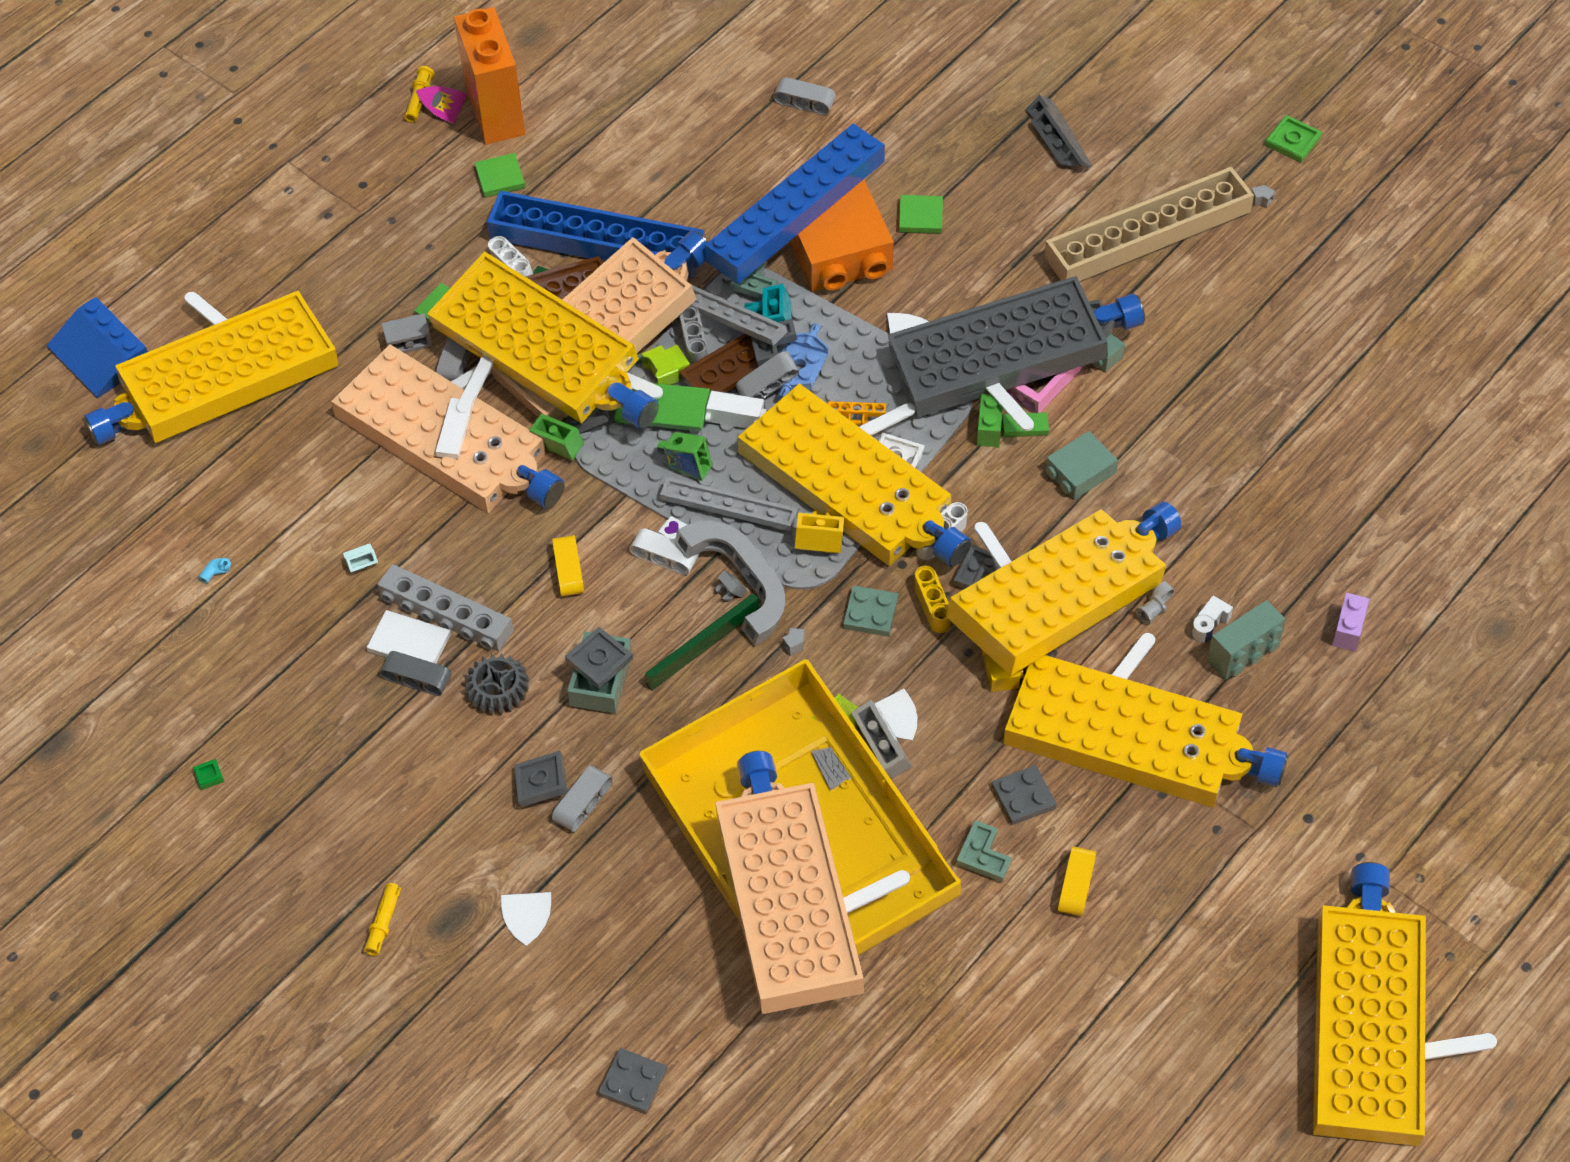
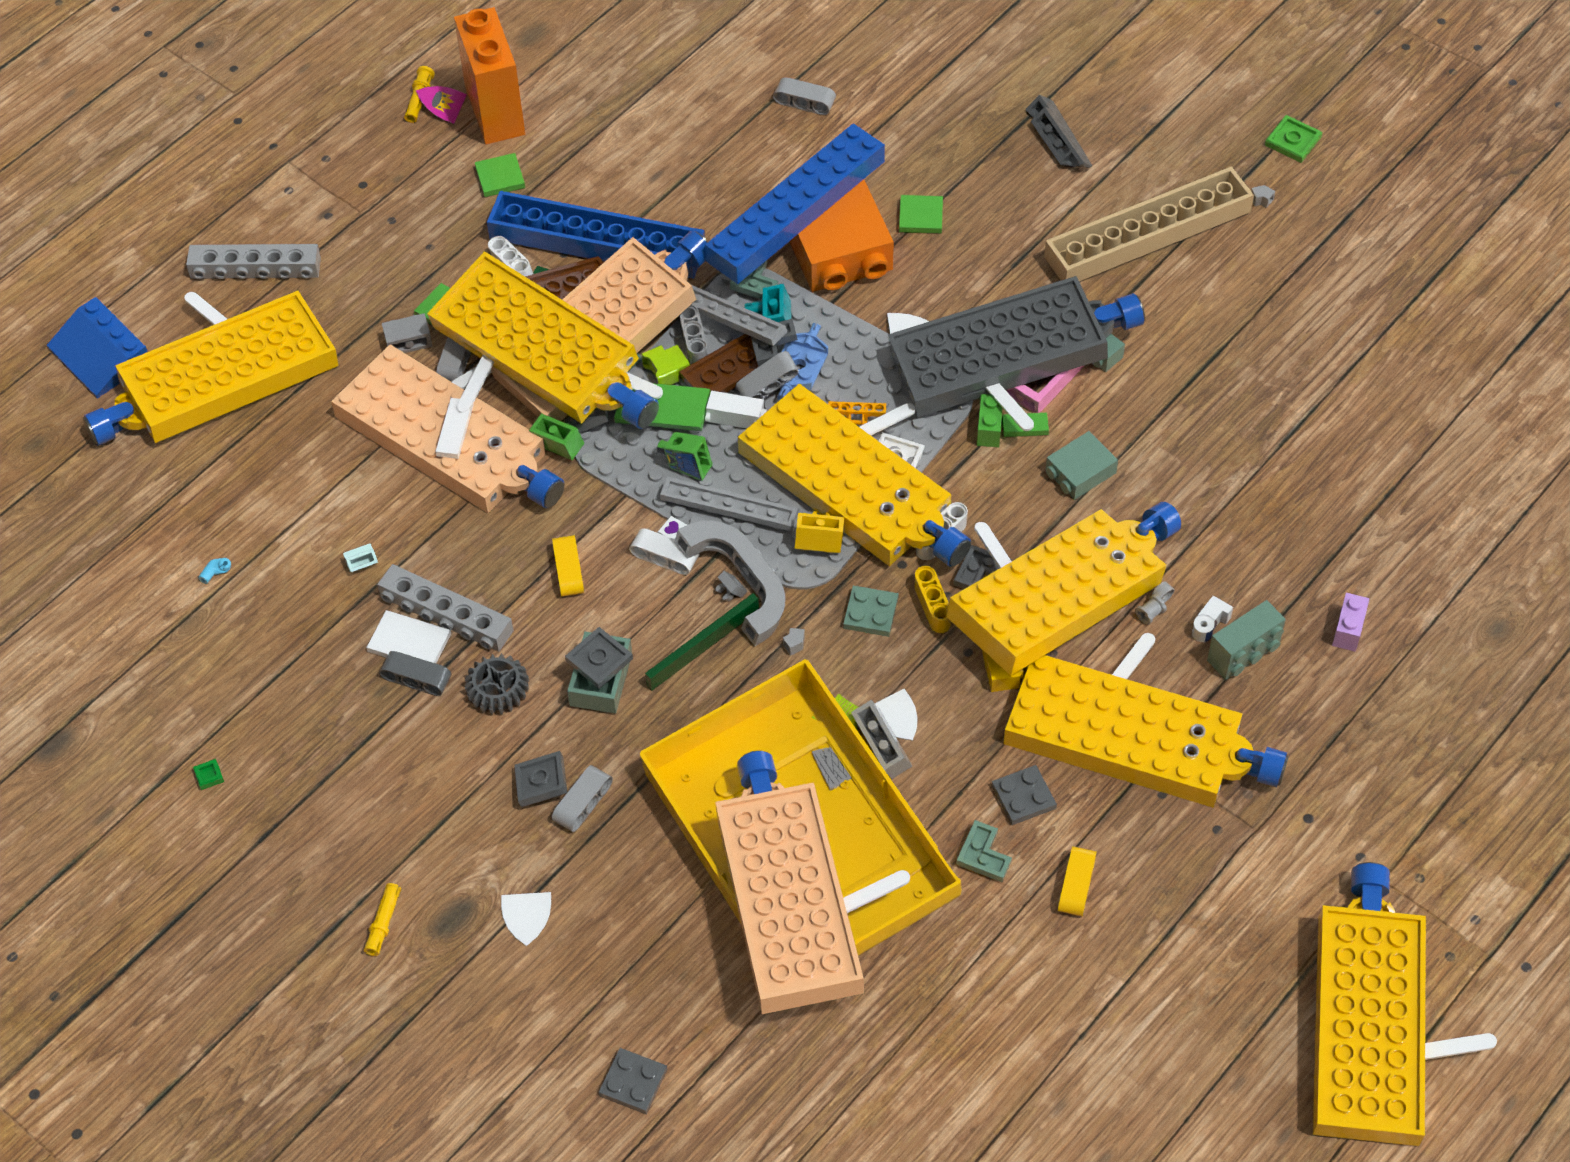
none -> light grey brick [186,244,321,279]

